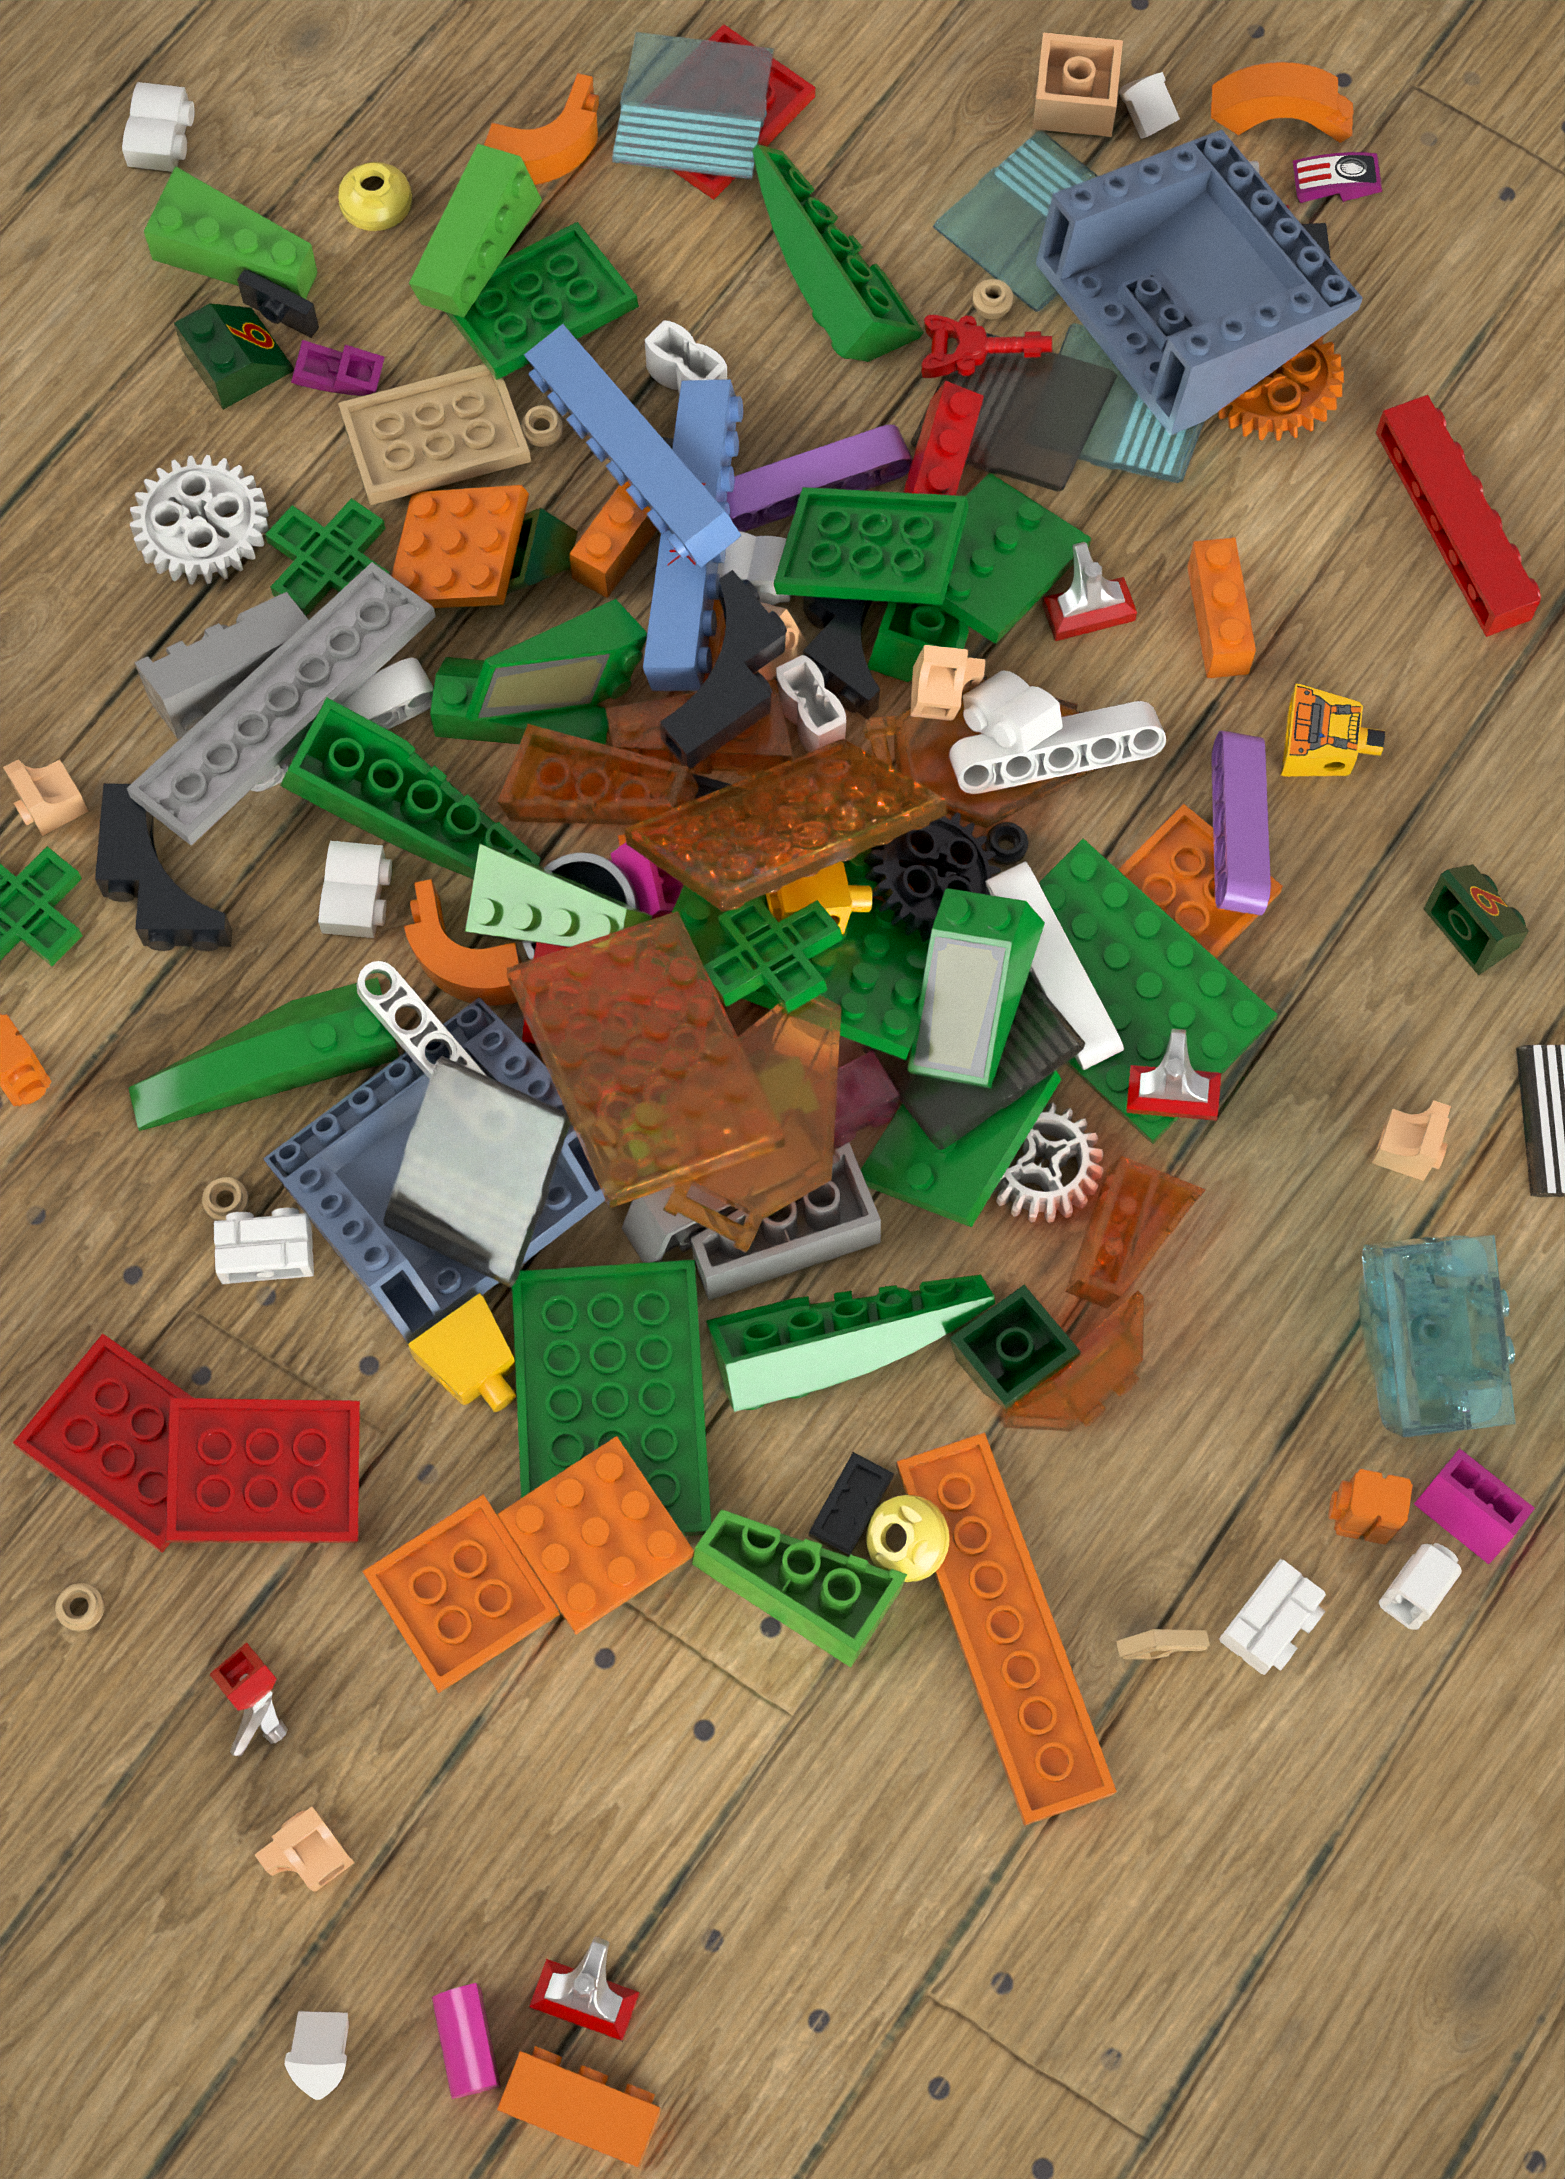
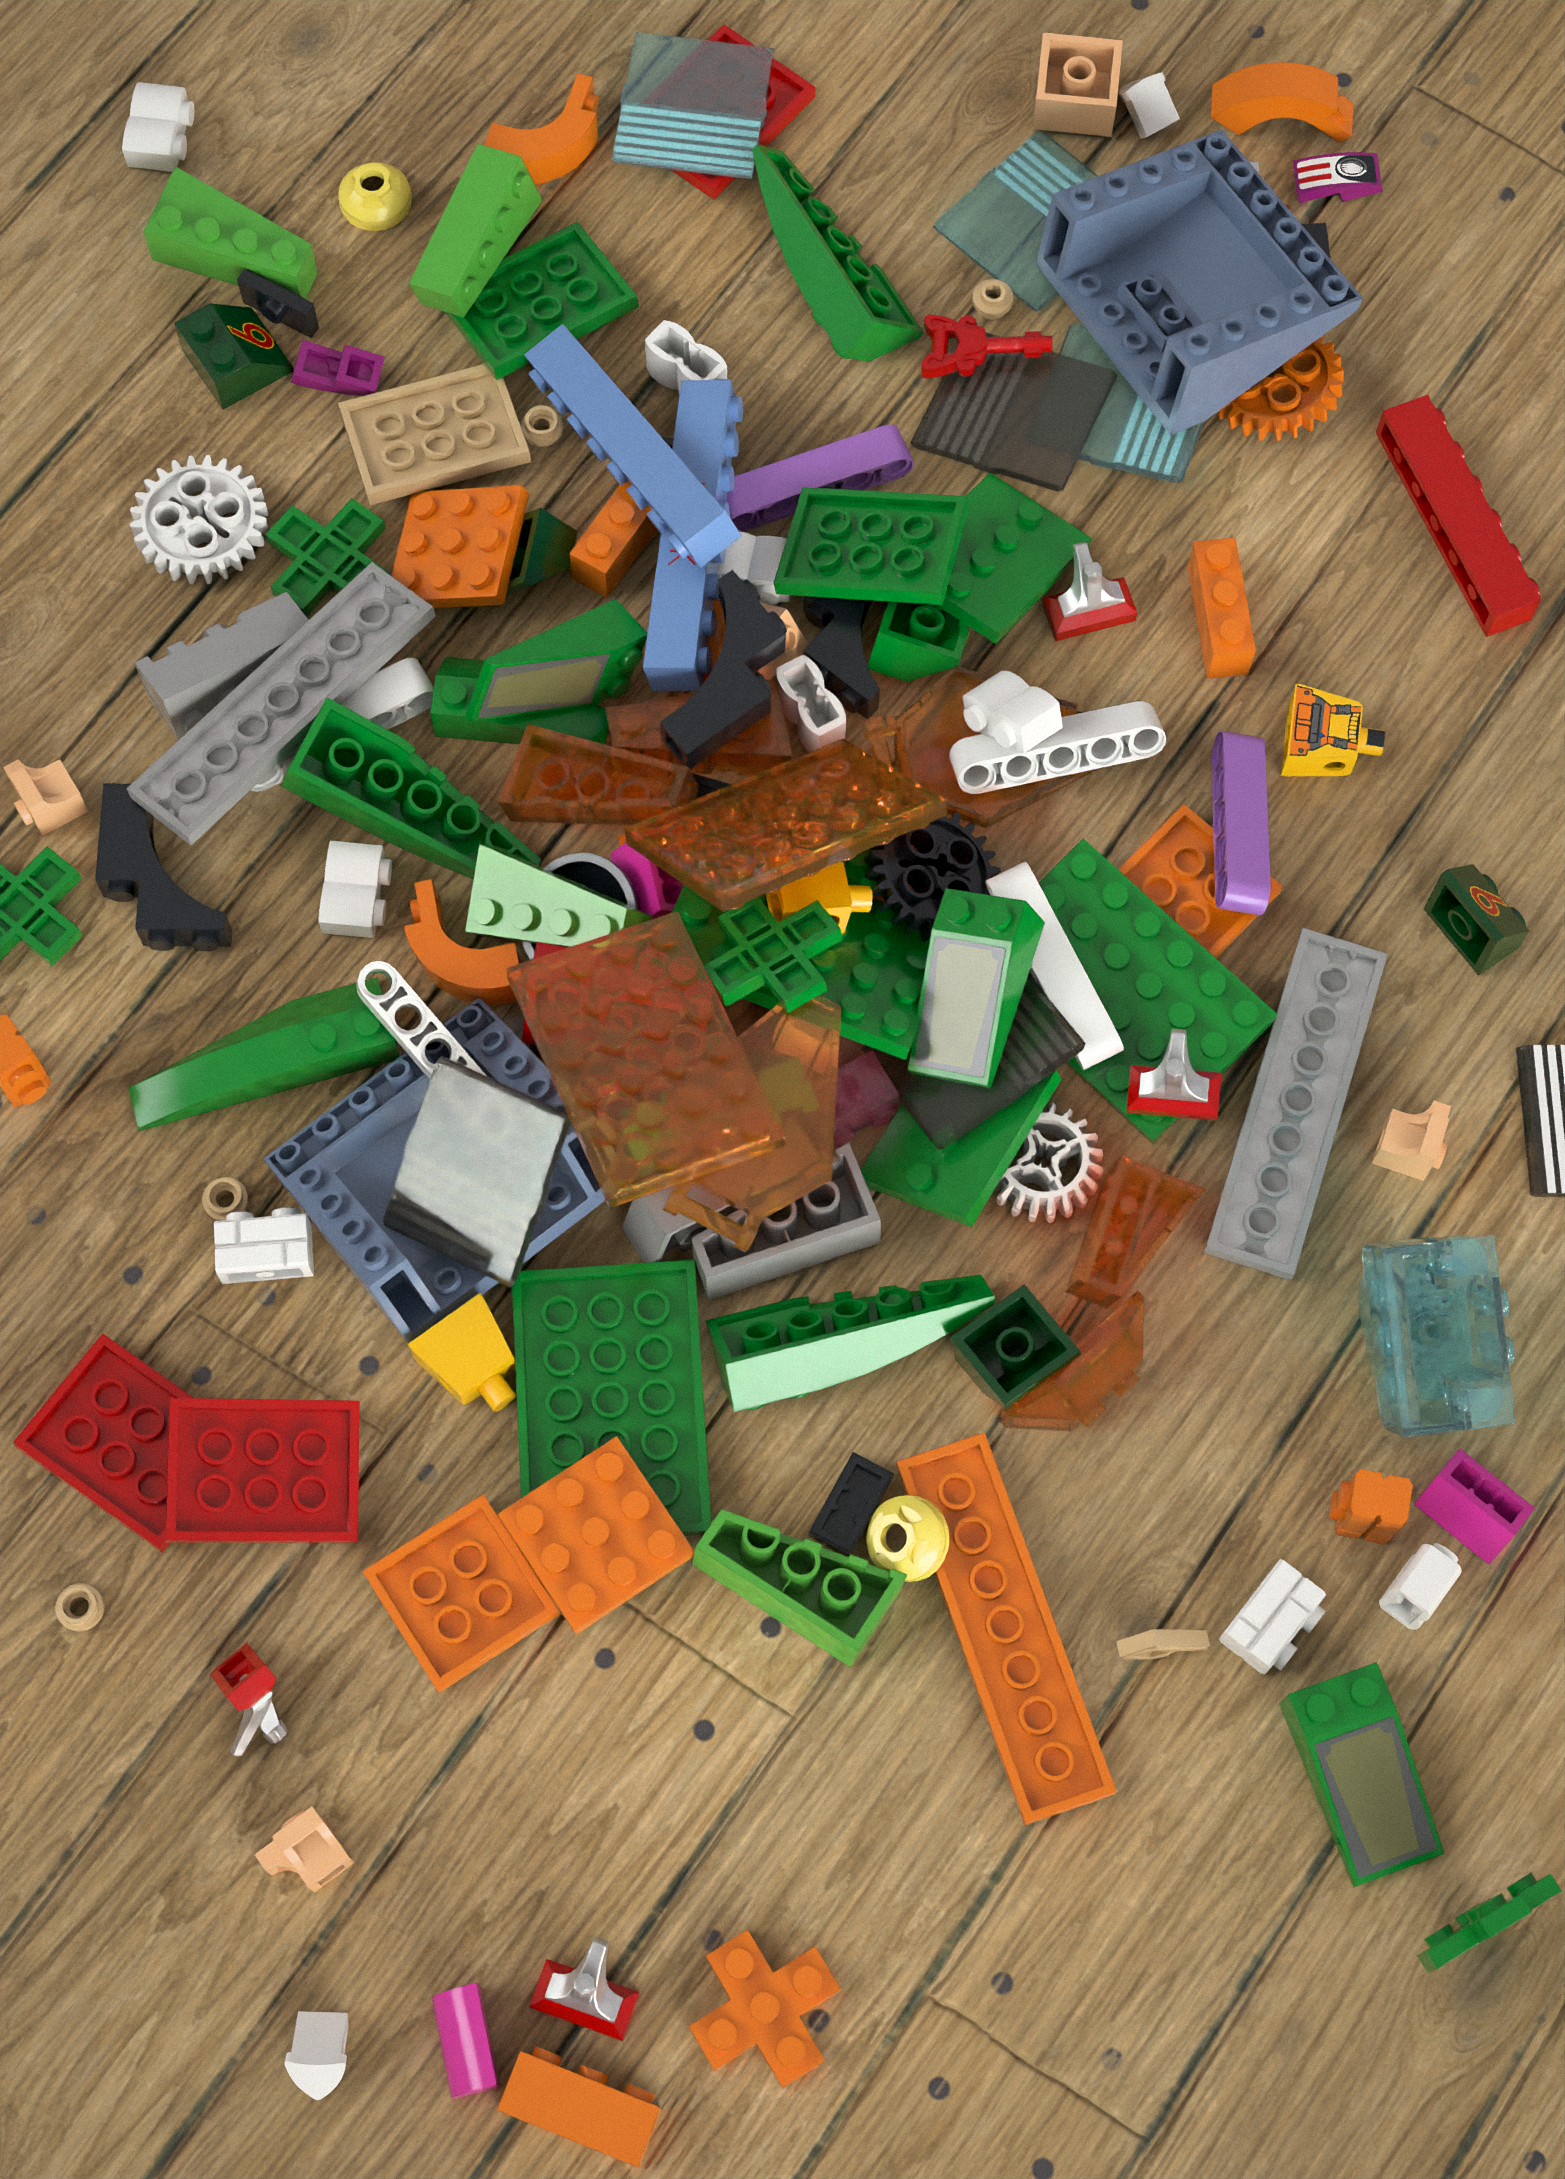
red brick [903,381,984,496] -> none
light nougat brick [910,645,985,721] -> none
black plate [985,822,1028,865] -> none
none -> orange plate [689,1929,841,2089]
none -> piece [1204,928,1388,1280]
none -> slope [1279,1662,1445,1888]
none -> green plate [1417,1872,1562,1973]

